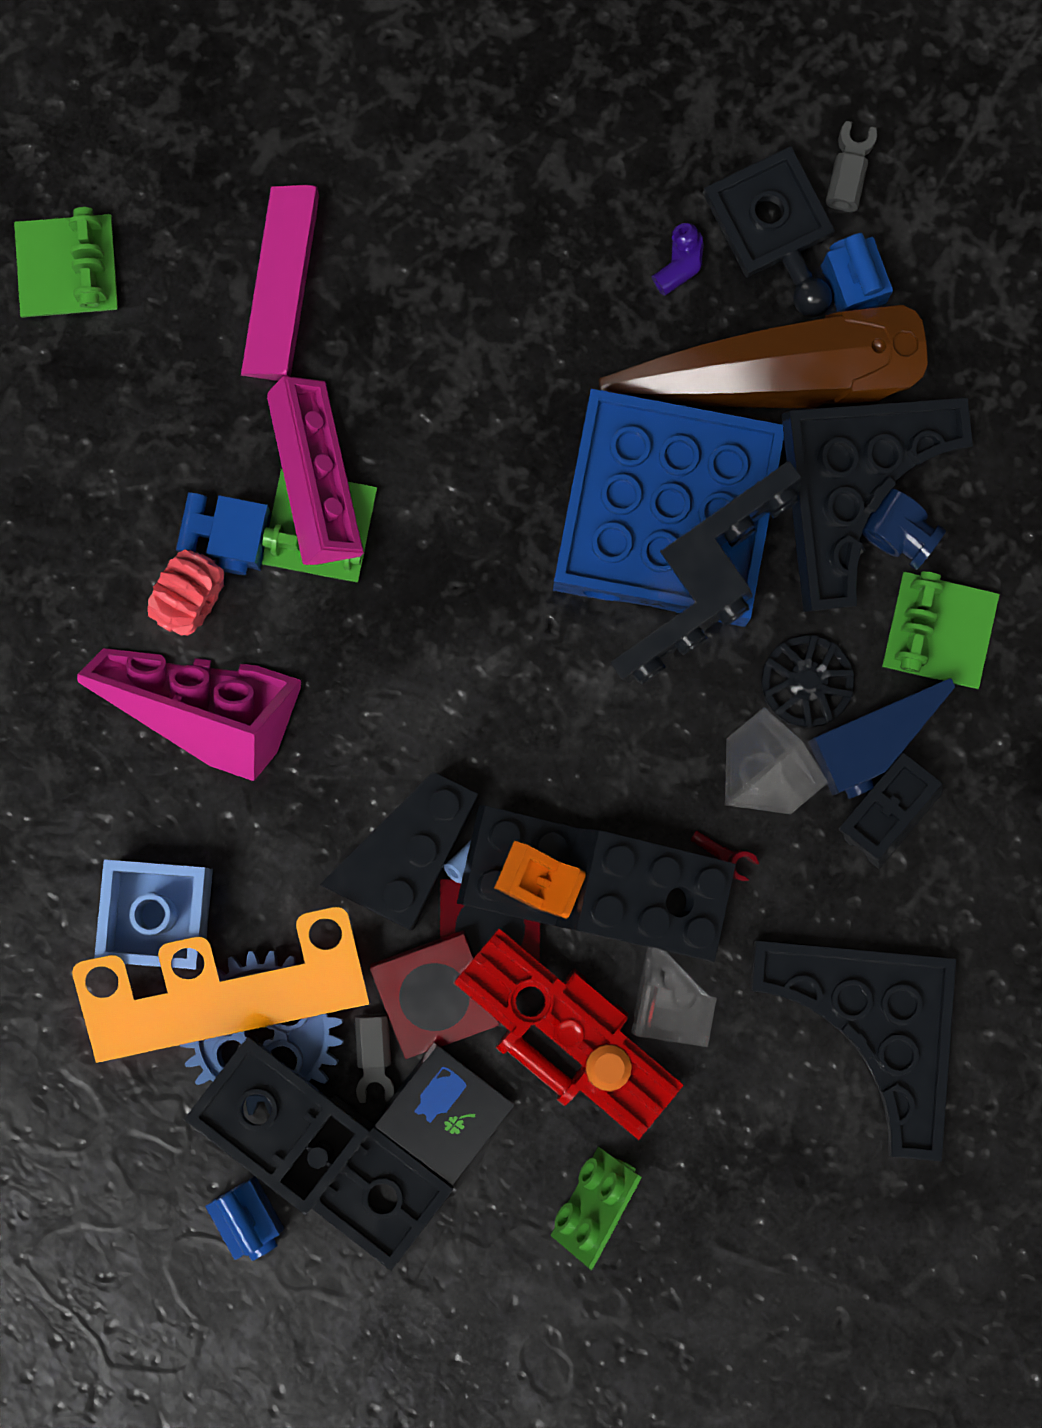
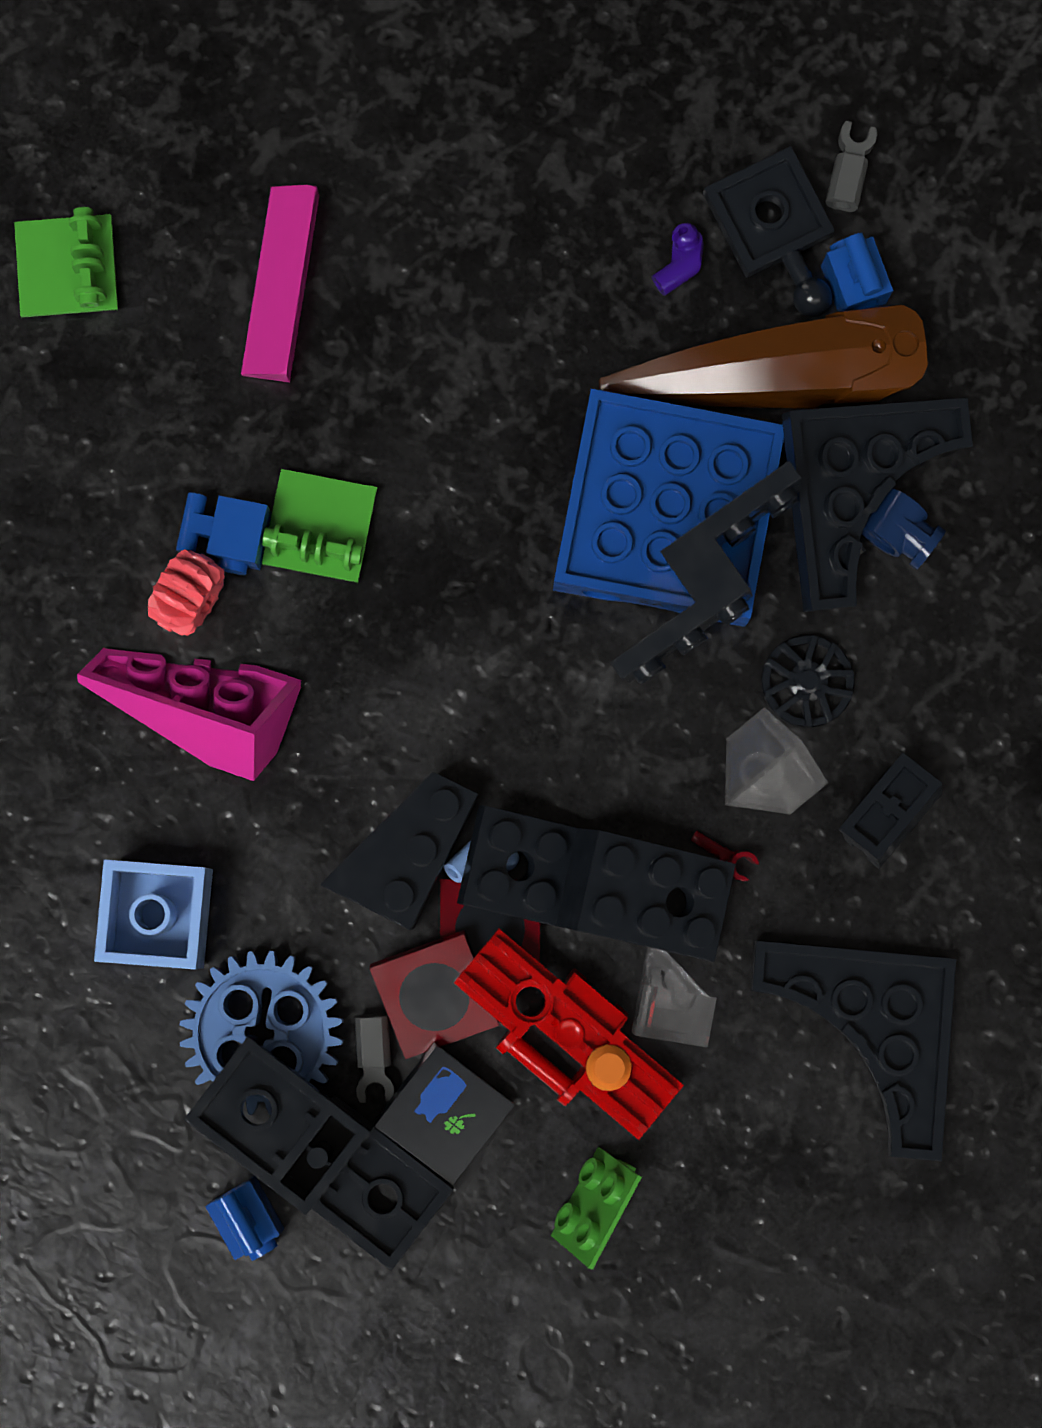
light orange piece [72,907,369,1063] -> none
dark pink slope [267,376,364,565] -> none
orange bracket [495,841,586,918] -> none
dark blue slope [809,678,955,799] -> none
bright green hinge [882,571,1000,689] -> none

